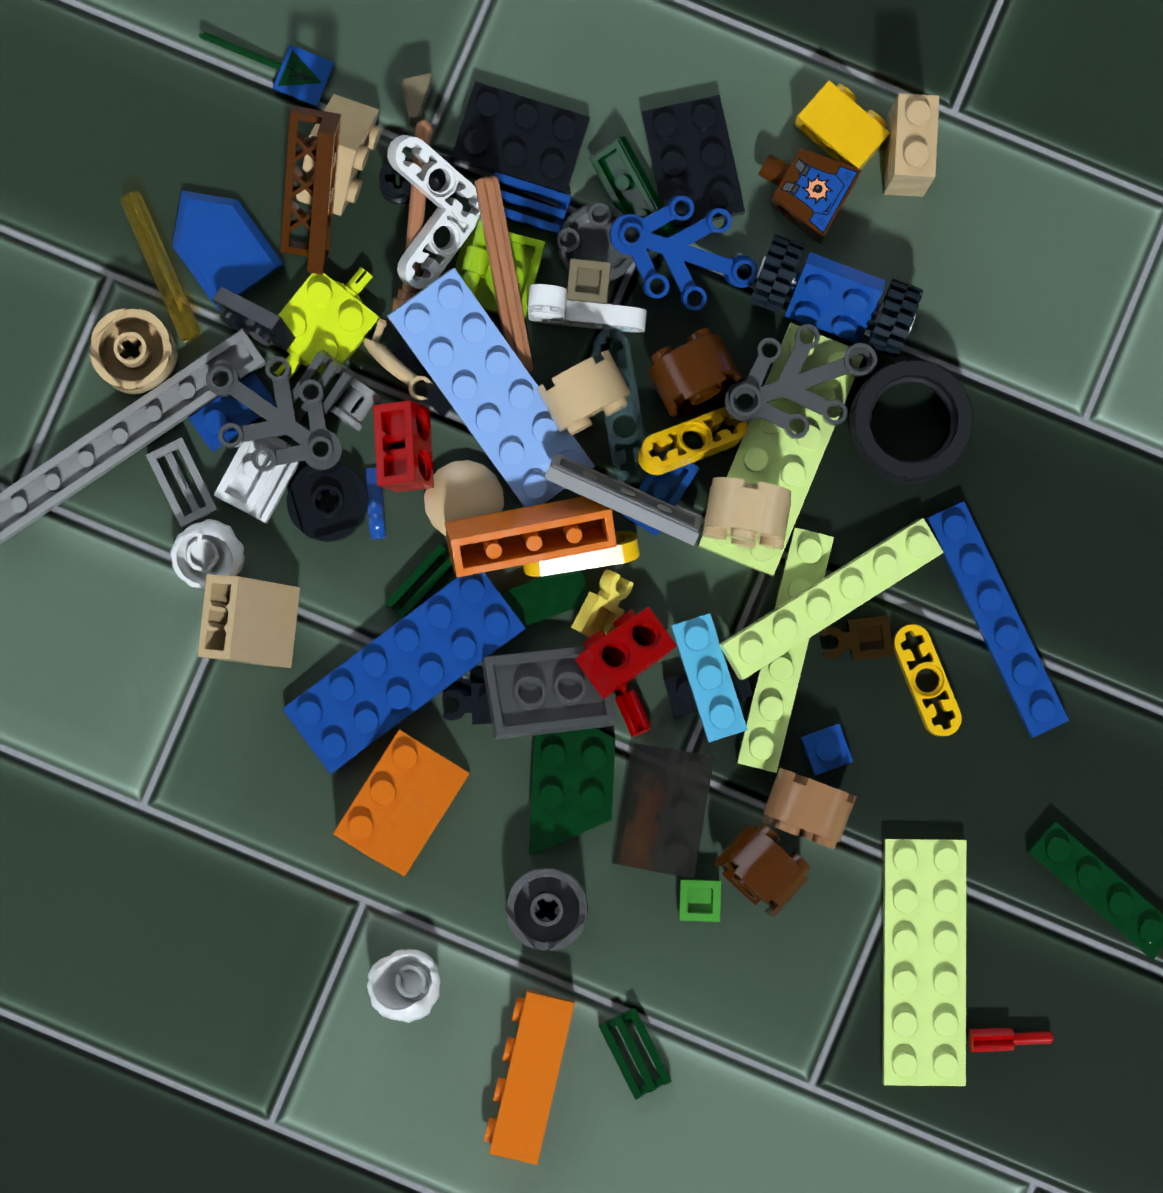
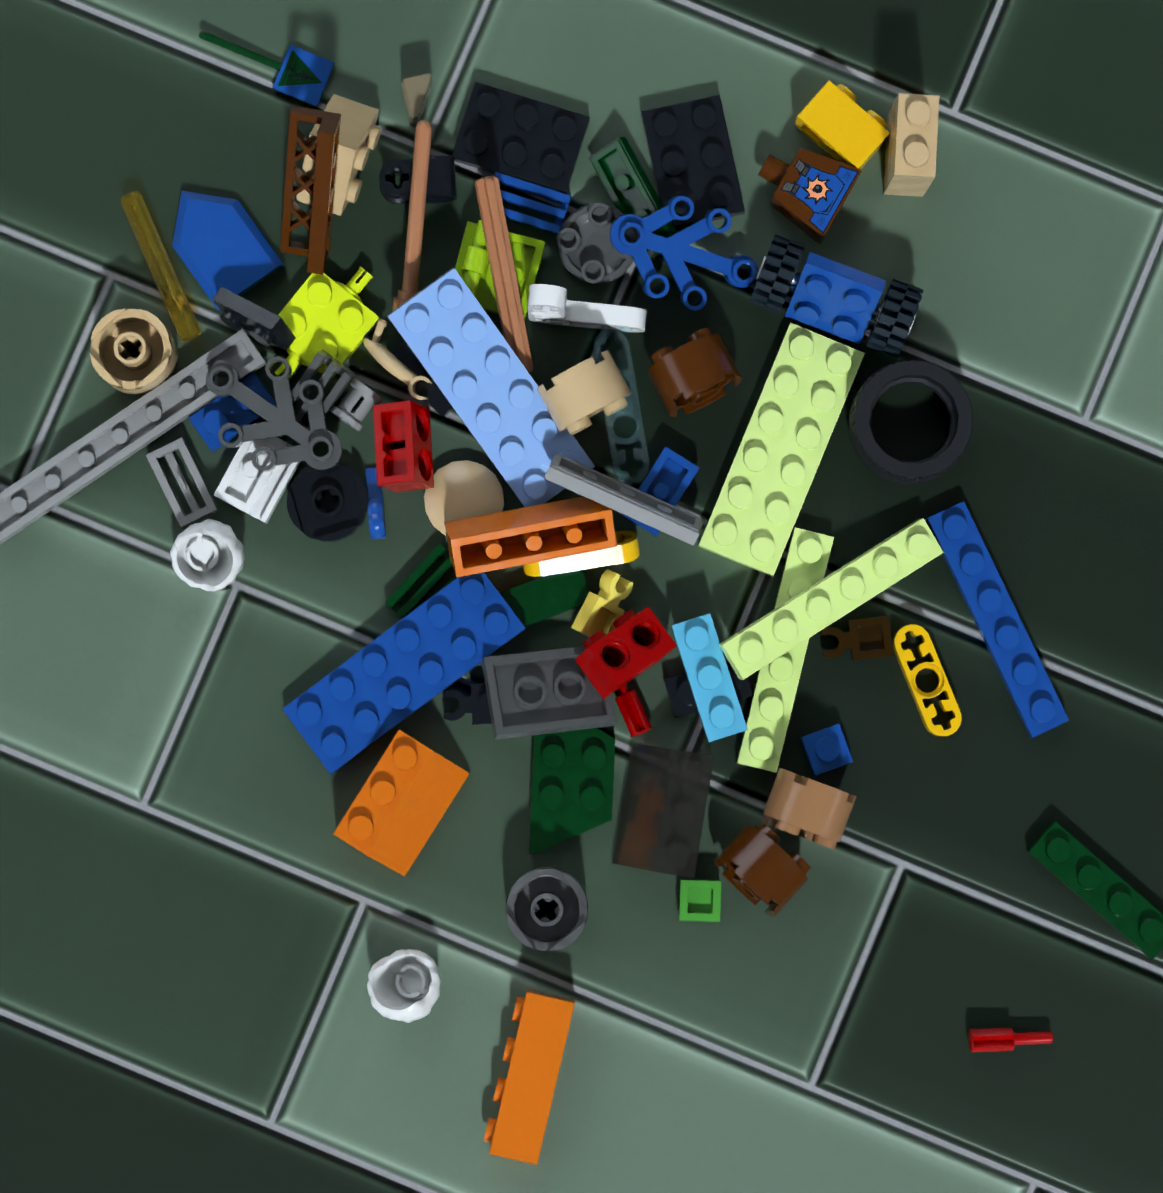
tan brick [197,574,300,668] -> none
white beam [387,135,481,289] -> none
dark tan plate [567,259,612,304] -> none
dark green tile [598,1007,672,1100] -> none
yellow beam [638,407,748,475] -> none
tan brick [702,477,792,550] -> none
dark grey plant [725,324,877,439] -> none
yellowish green plate [882,839,967,1086] -> none

